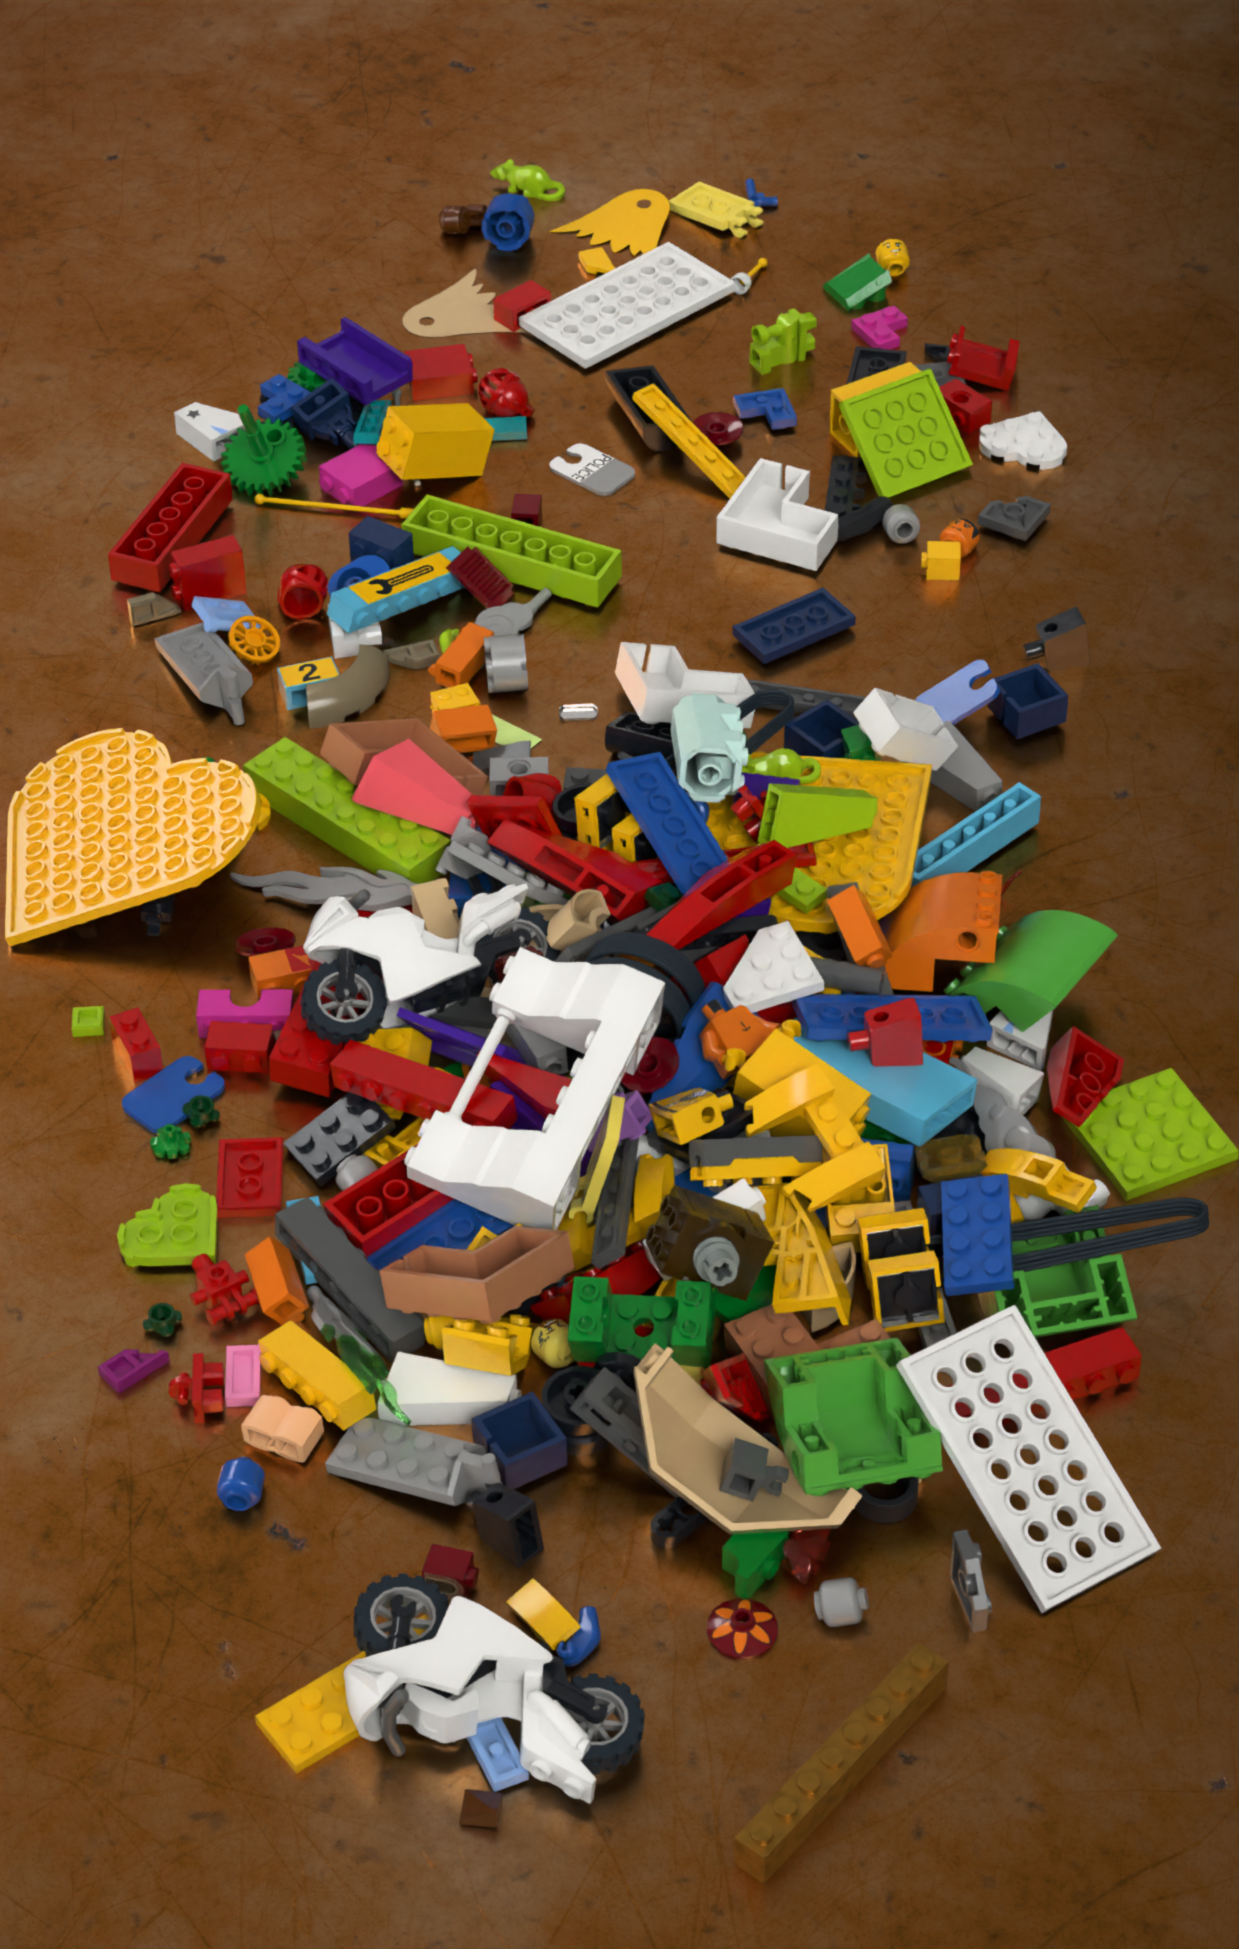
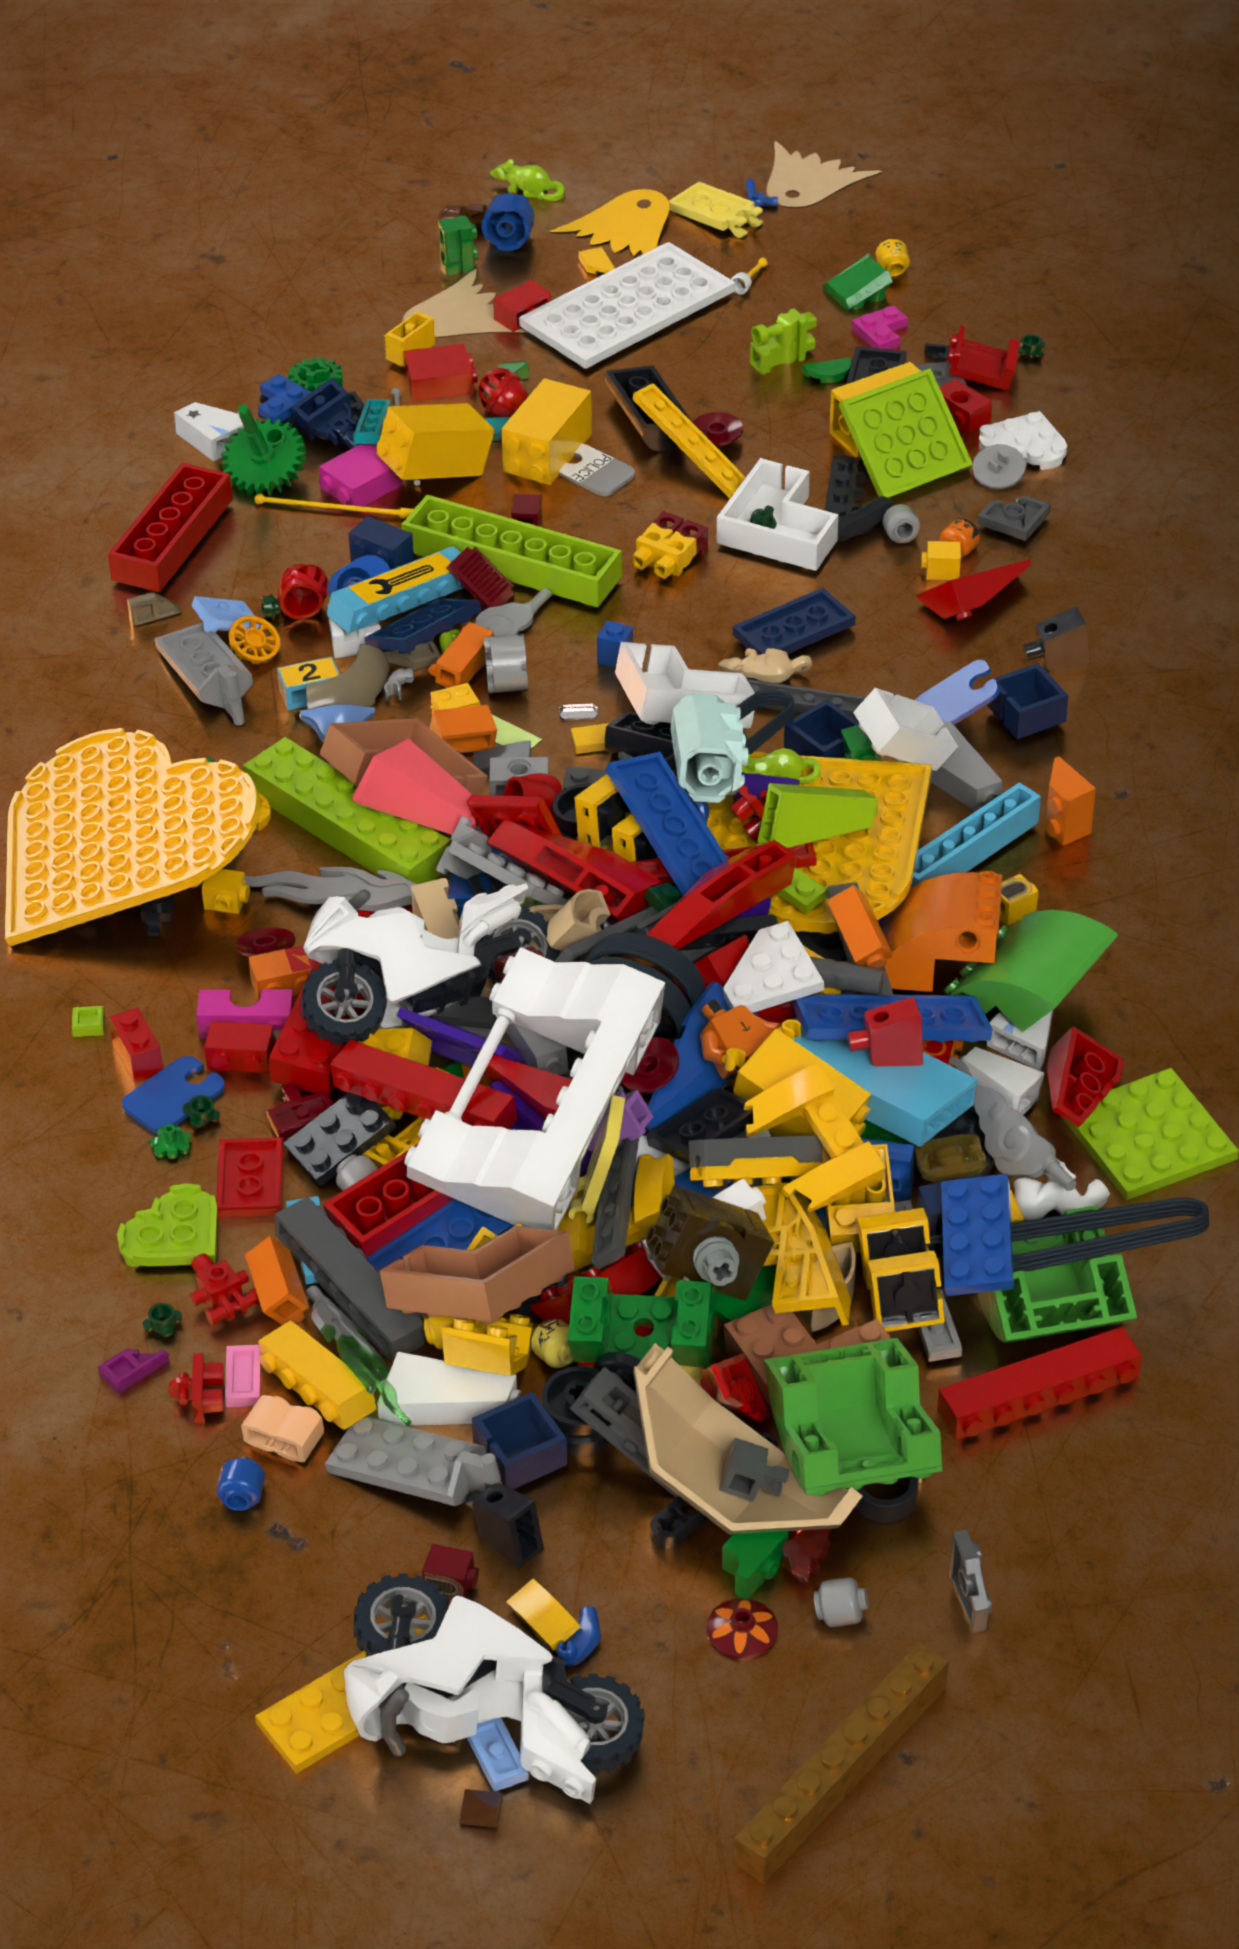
red brick [168,535,247,611] -> none
dark purple panel [297,317,413,405] -> none
yellow torso [648,1088,734,1145] -> none
blue plate [733,388,797,430] -> none
white piece [896,1305,1161,1613] -> none
yellow slope [972,1148,1097,1213] -> none
none -> yellow brick [202,869,250,914]
none -> dark green plate [261,594,280,621]
none -> dark red hinge [267,1082,333,1139]
none -> medium blue hat [299,705,375,742]
none -> dark blue plate [364,598,481,653]
none -> yellow brick [384,311,435,367]
none -> light grey arm [384,668,414,701]
none -> green brick [439,215,478,275]
none -> green slope [498,361,529,380]
none -> yellow brick [501,378,592,485]
none -> yellow tile [571,723,610,754]
none -> blue brick [597,621,633,668]
none -> yellow hips [632,511,708,579]
none -> tan animal [718,648,812,684]
none -> dark green plate [750,505,777,529]
none -> tan piece [766,141,882,207]
none -> green tile [802,357,852,383]
none -> red wedge [917,559,1032,621]
none -> light grey piece [972,444,1026,490]
none -> yellow brick [1000,874,1039,926]
none -> dark green plate [1018,334,1045,357]
none -> orange slope [1045,756,1096,846]

